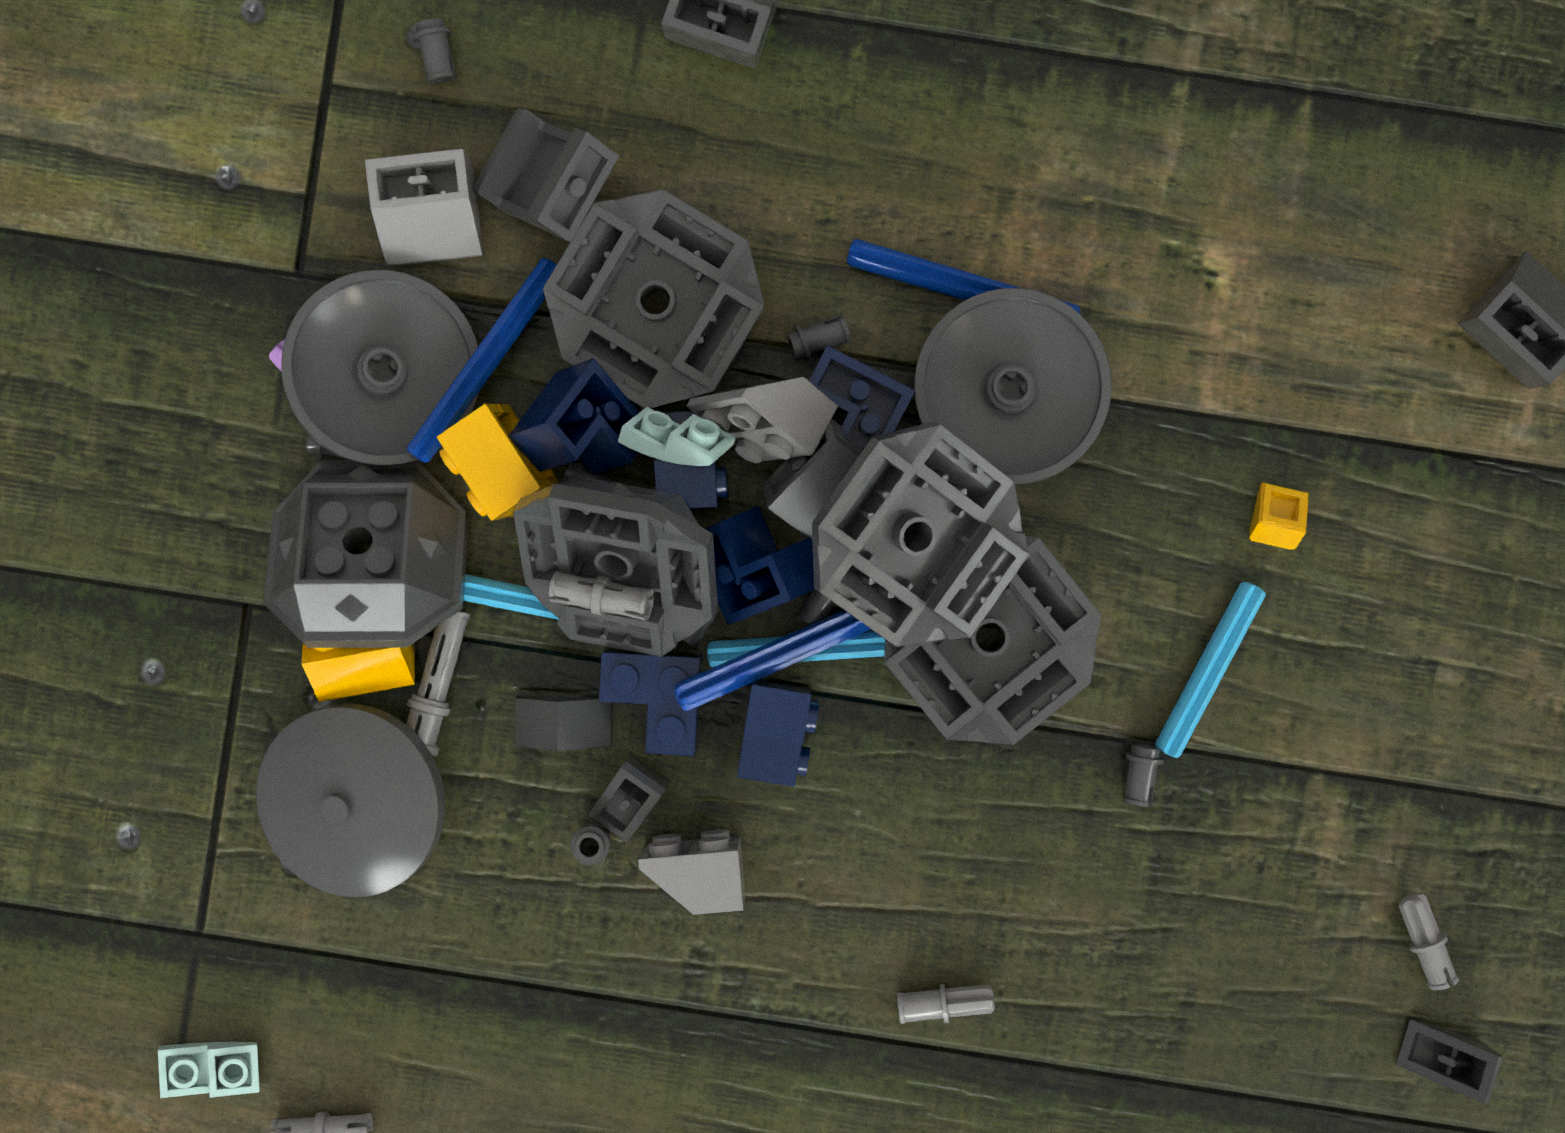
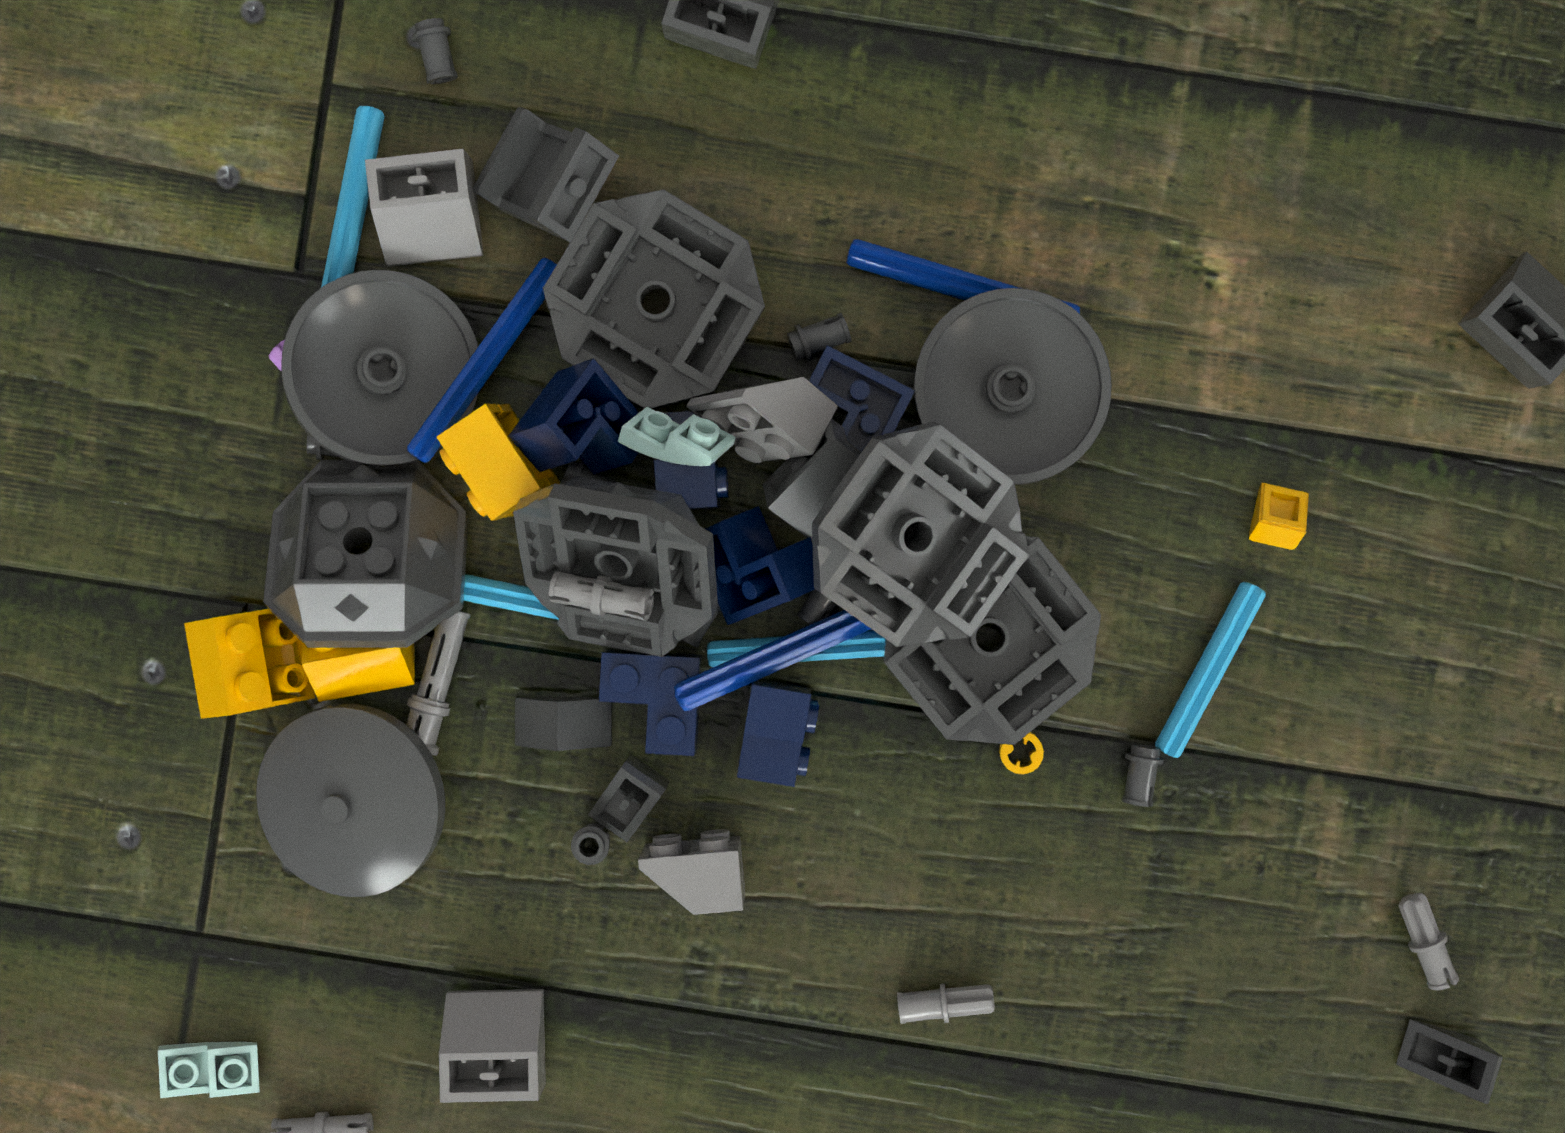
none -> yellow slope [184,609,315,719]
none -> medium azure axle [321,106,385,288]
none -> light grey slope [439,989,546,1103]
none -> yellow bush [999,732,1044,775]

